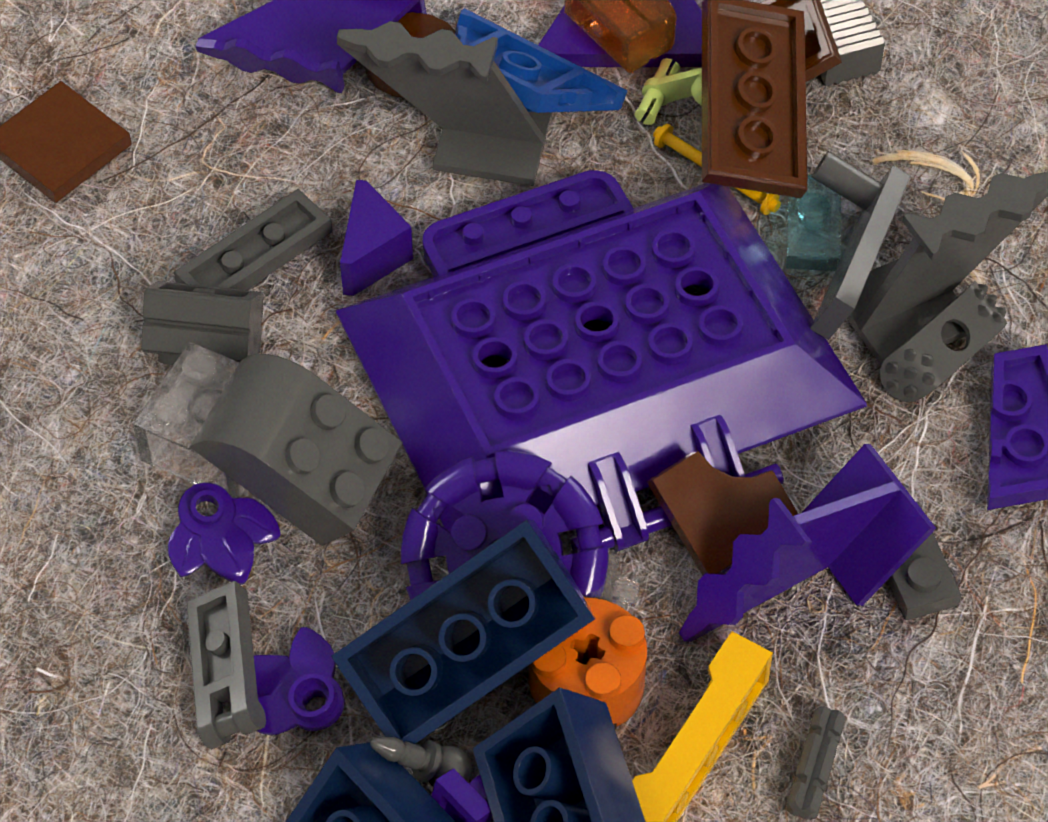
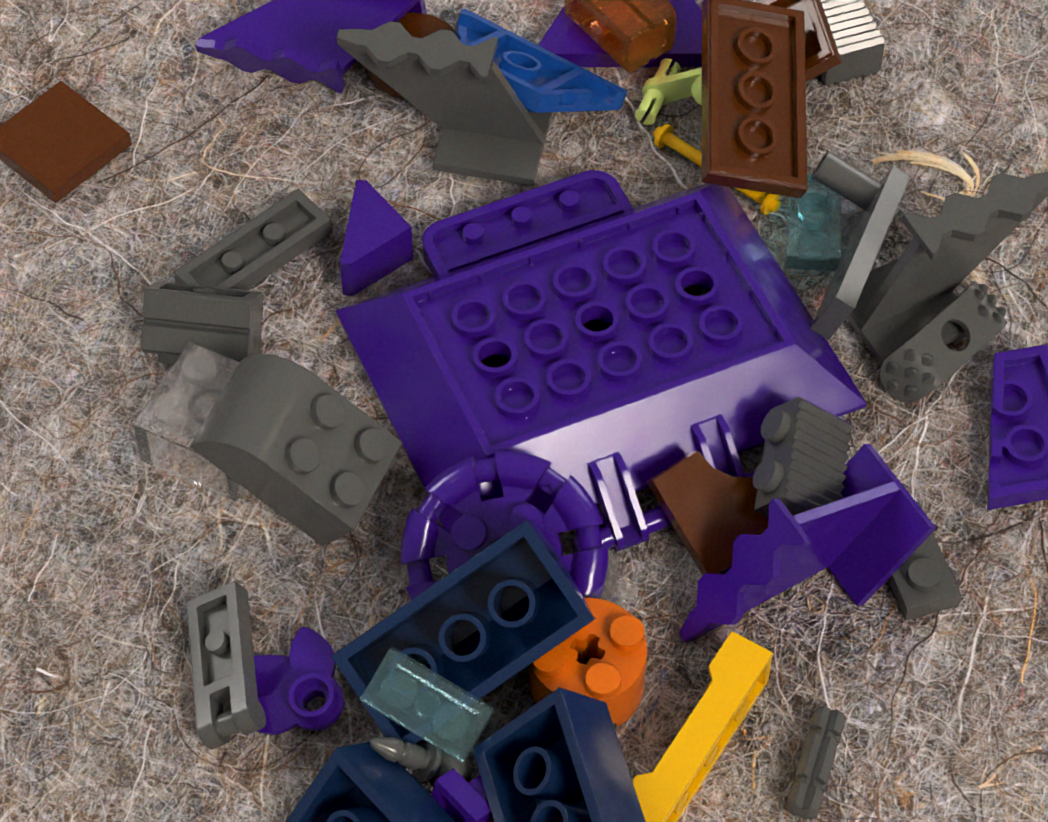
dark purple plate [168,483,281,585] -> none
none -> clear light blue plate [360,647,496,763]
none -> dark grey brick [753,397,853,518]

